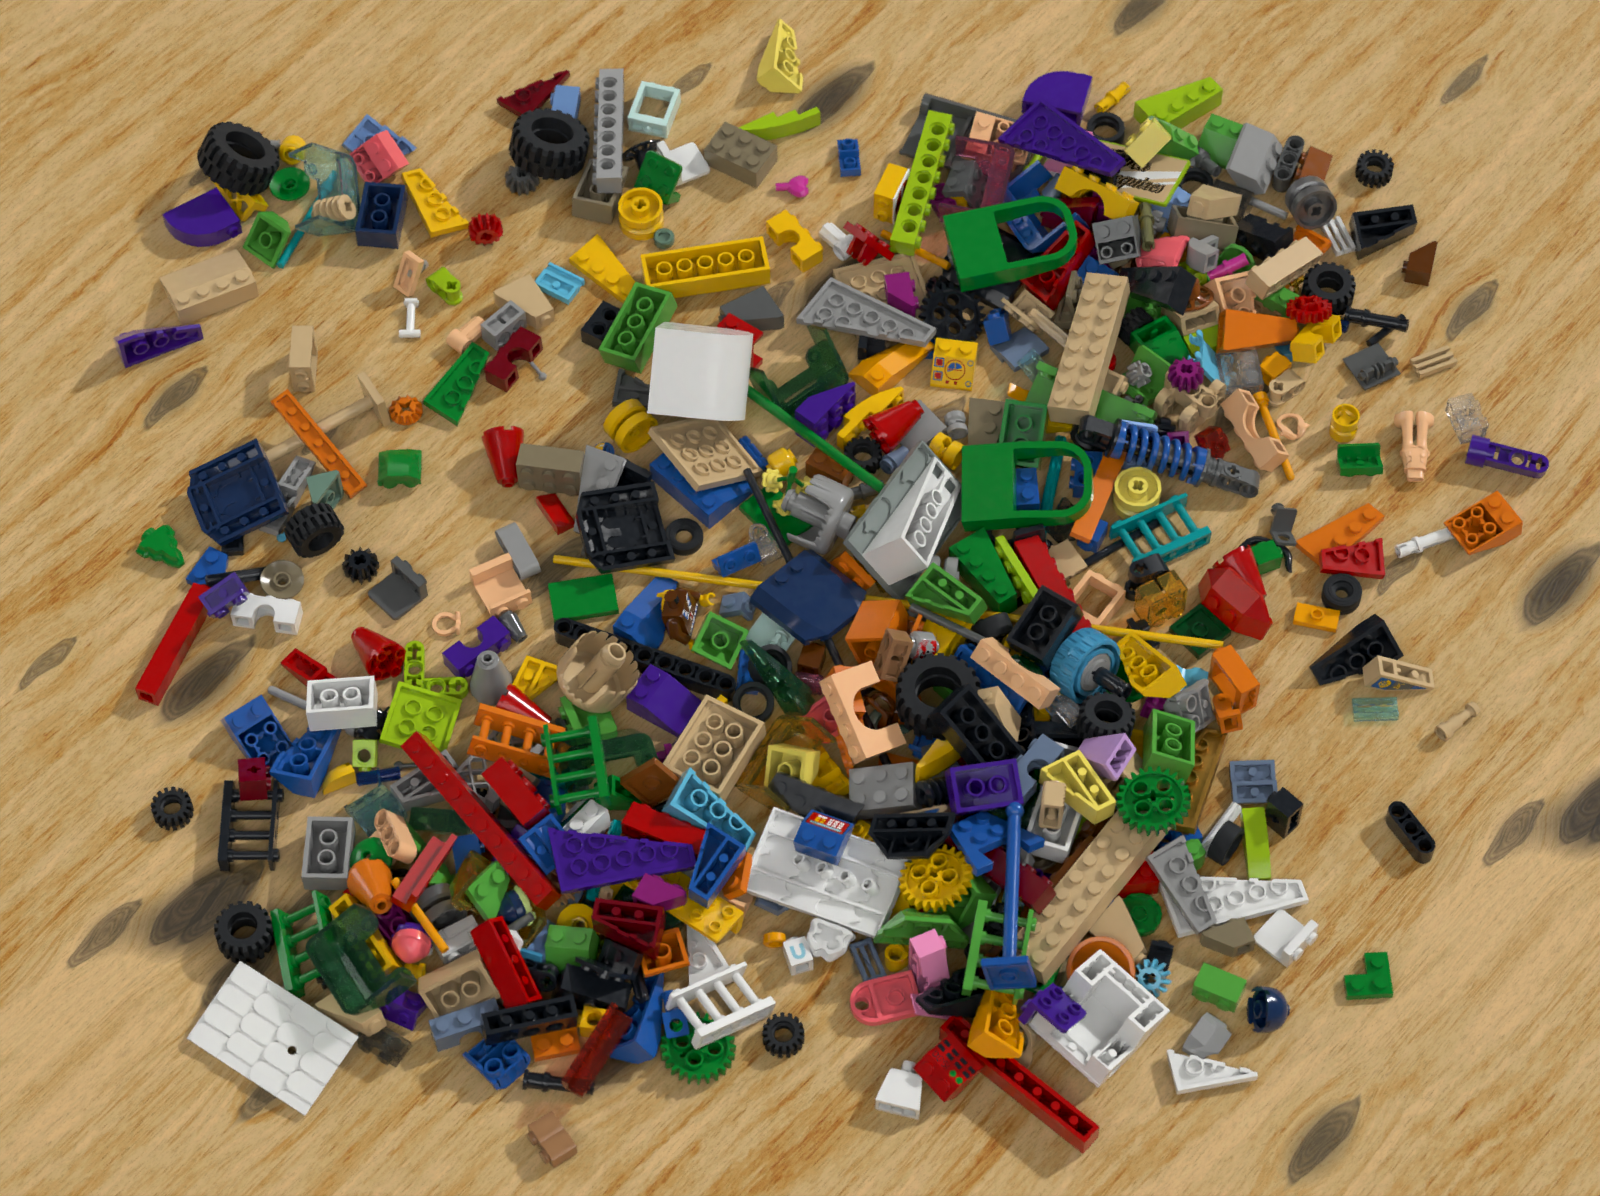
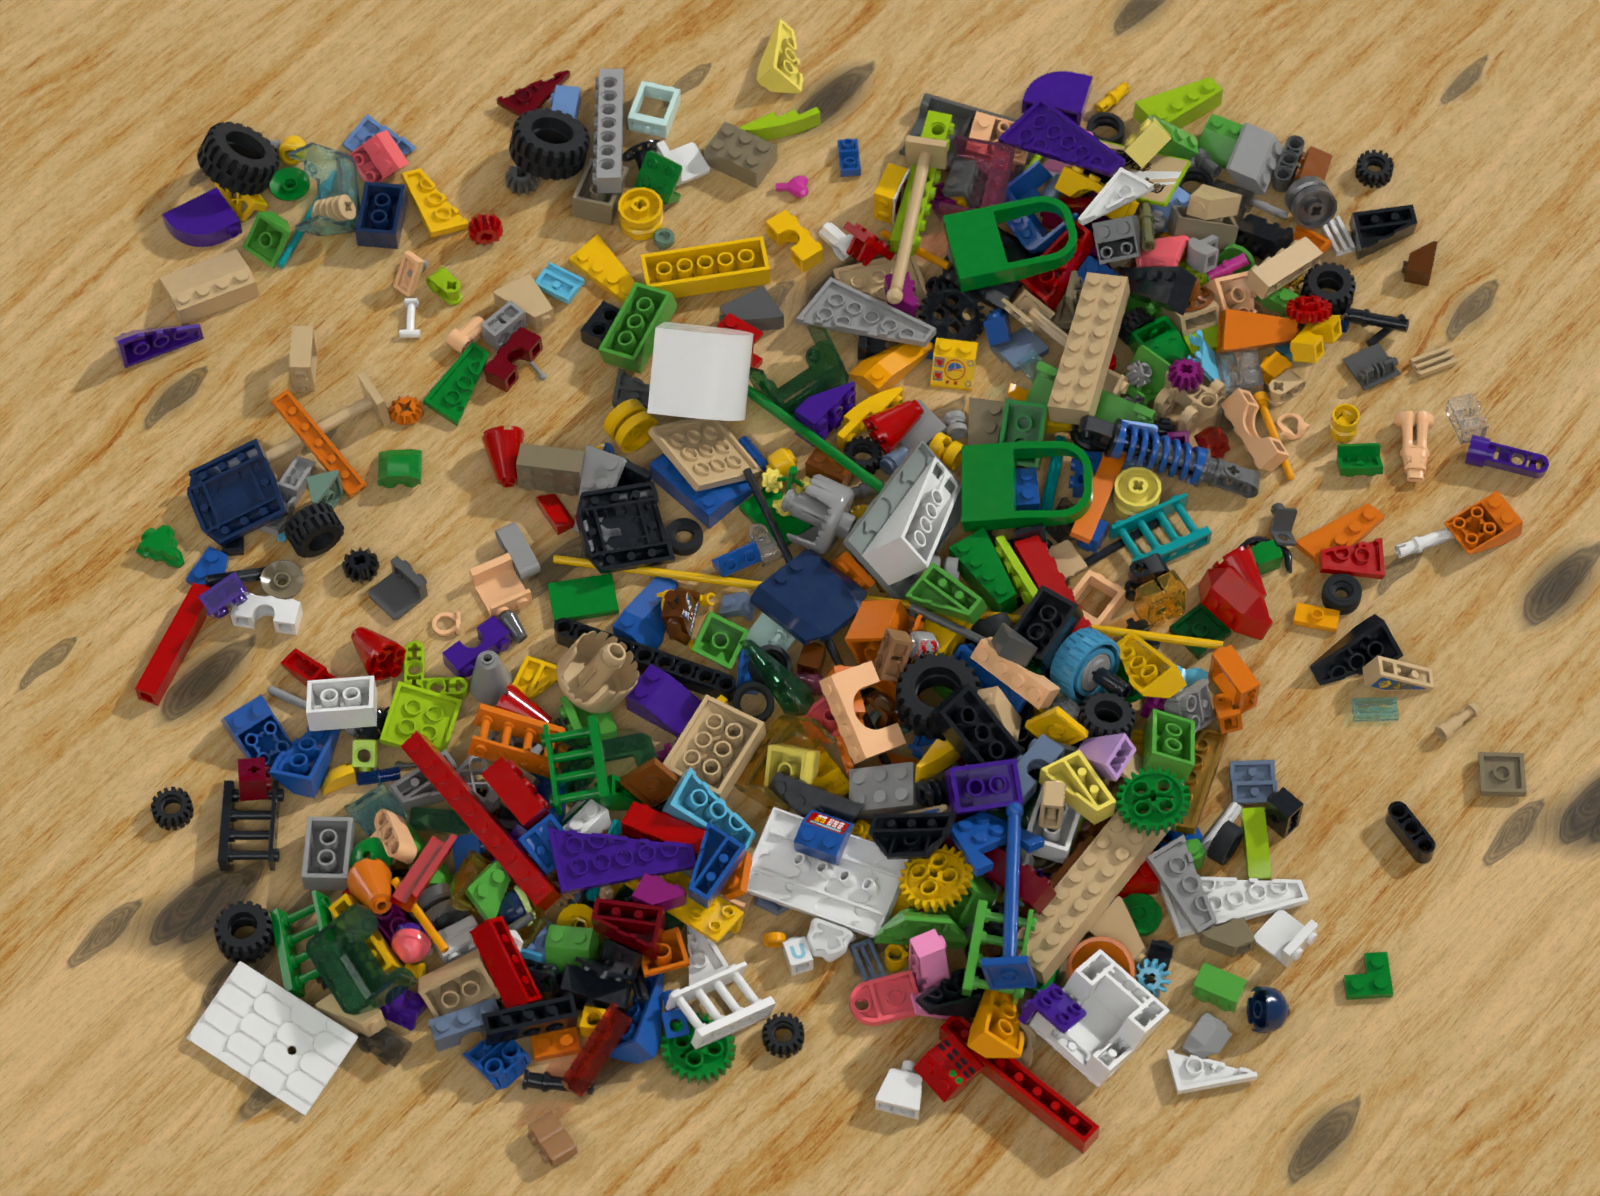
none -> tan piece [886,135,947,304]
none -> dark grey slope [991,623,1038,667]
none -> yellow tile [1025,706,1089,746]
none -> white wing [1078,167,1154,226]
none -> dark tan plate [1478,752,1527,797]

